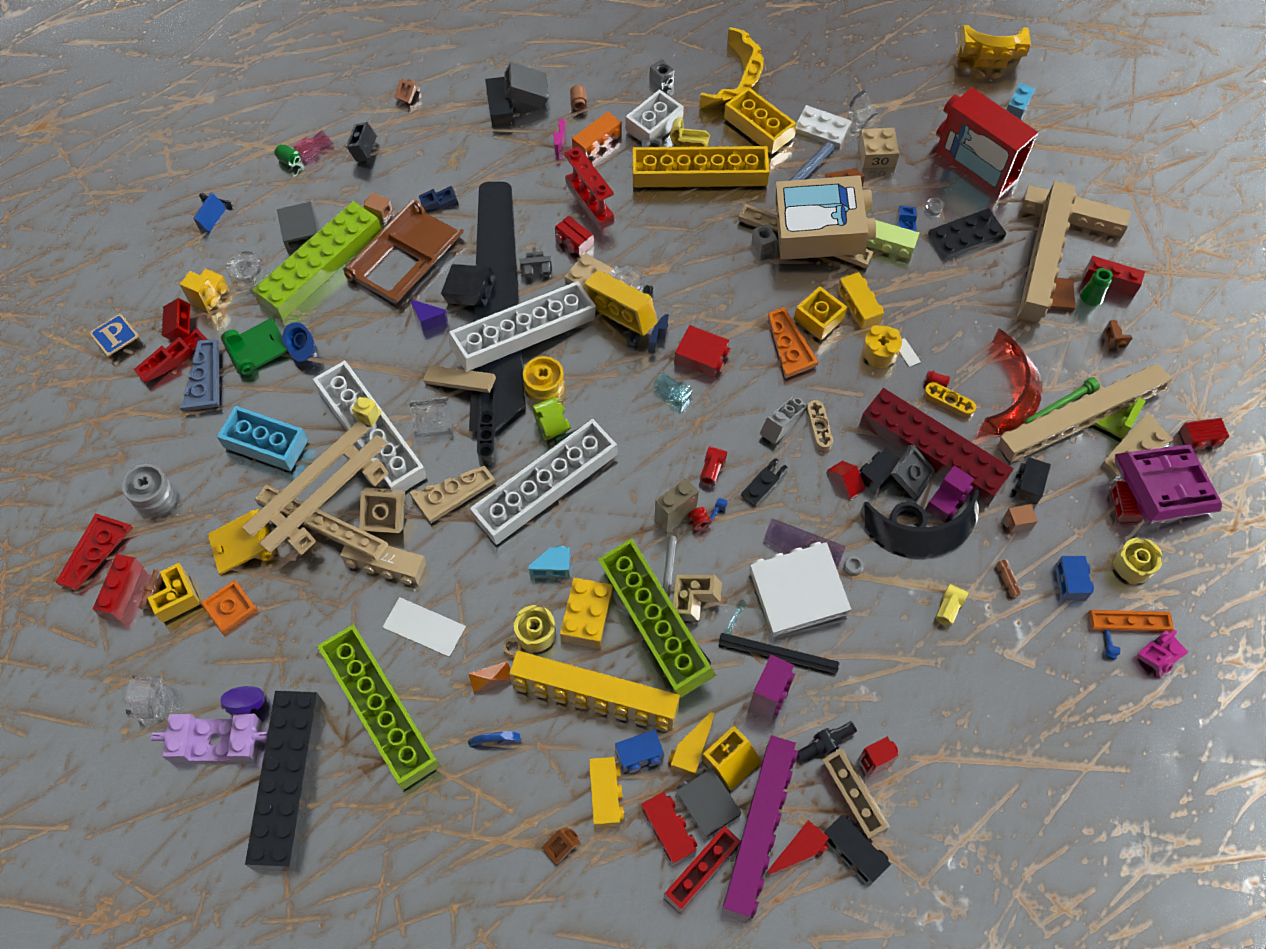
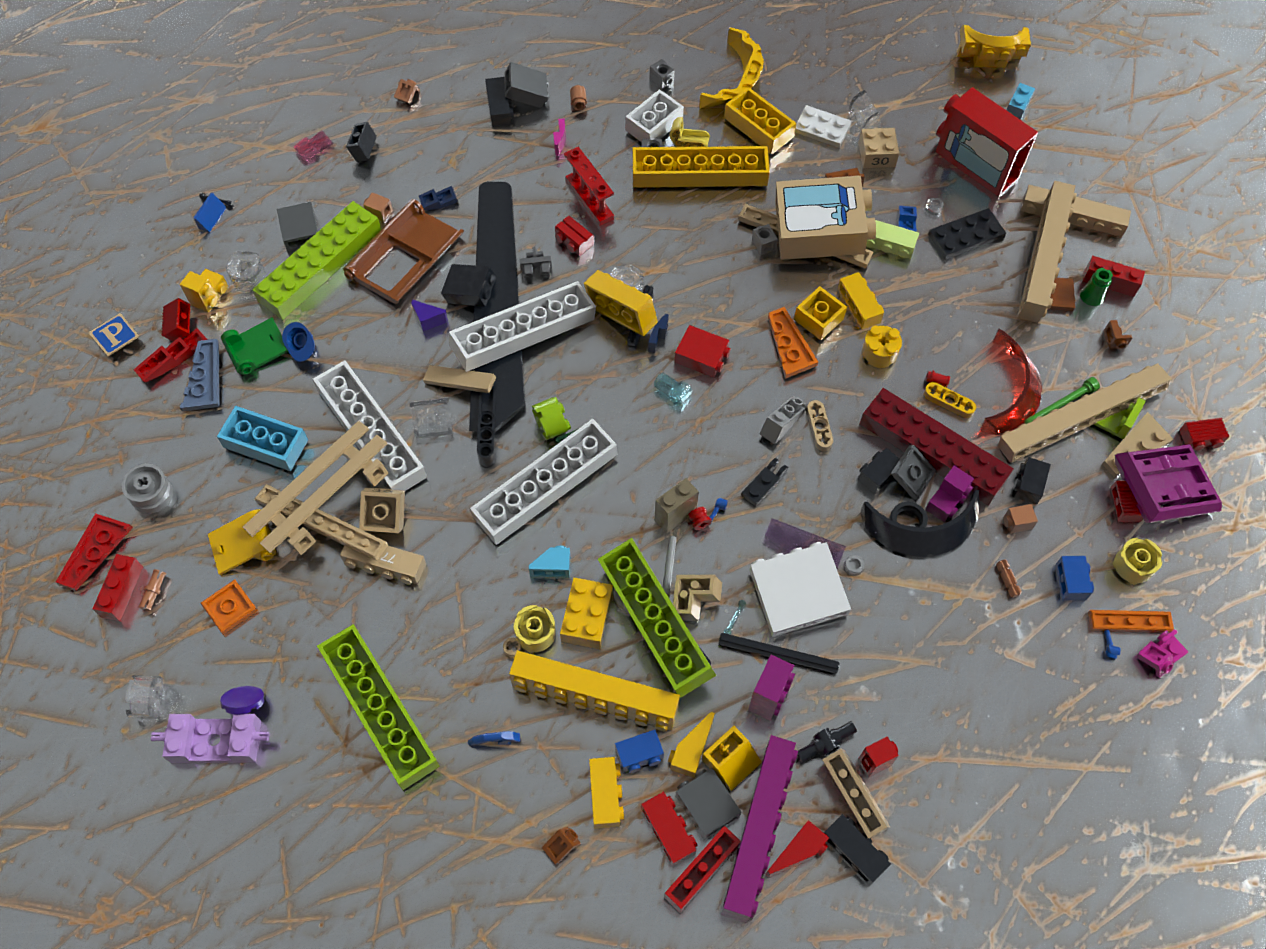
yellow brick [148,563,201,623] -> none
black brick [245,691,322,871] -> none
green brick [274,144,300,167] -> none
light yellow brick [351,396,382,427] -> none
white sticker [383,597,466,657] -> none
tan wing [409,466,496,524] -> none
orange slope [468,661,511,694] -> none
yellow wheel [523,356,565,403] -> none
tan plate [565,253,613,291] -> none
orange brick [572,112,622,158] -> none
red piece [700,446,728,485] -> none
sand blue axle [790,142,834,181] -> none
red slope [827,461,866,500] -> none
white sticker [900,338,921,367] -> none
light yellow piece [935,584,969,626] -> none

